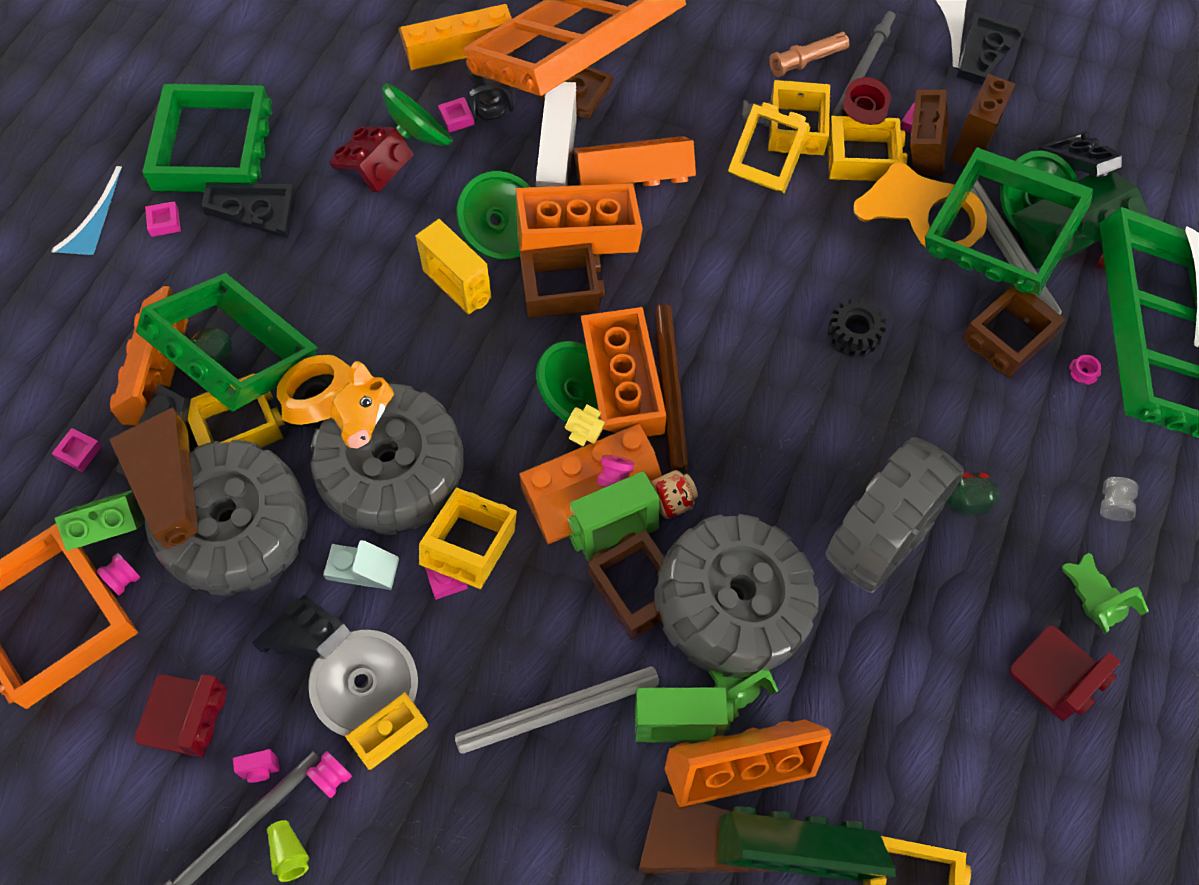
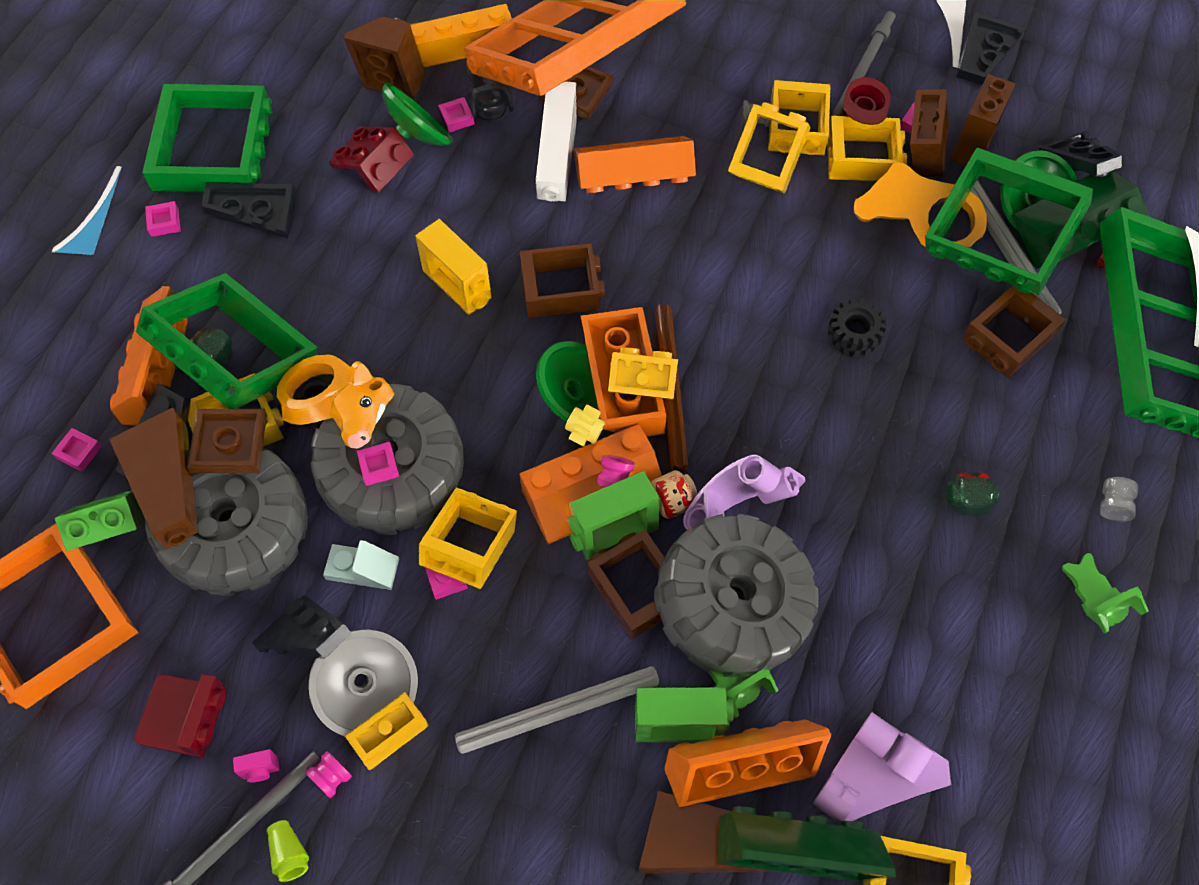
dark pink wheel [96,553,141,596] -> none
green dish [456,171,530,260] -> none
orange slope [515,184,643,254] -> none
nougat pin [769,32,849,77] -> none
dark grey wheel [825,437,964,593] -> none
dark red bracket [1009,626,1121,722] -> none
dark pink plate [1069,355,1101,385] -> none
none -> reddish brown plate [187,409,267,473]
none -> reddish brown slope [344,16,426,101]
none -> dark pink plate [357,442,399,486]
none -> yellow bracket [608,347,678,399]
none -> lavender panel [683,455,805,530]
none -> lavender panel [813,712,951,824]

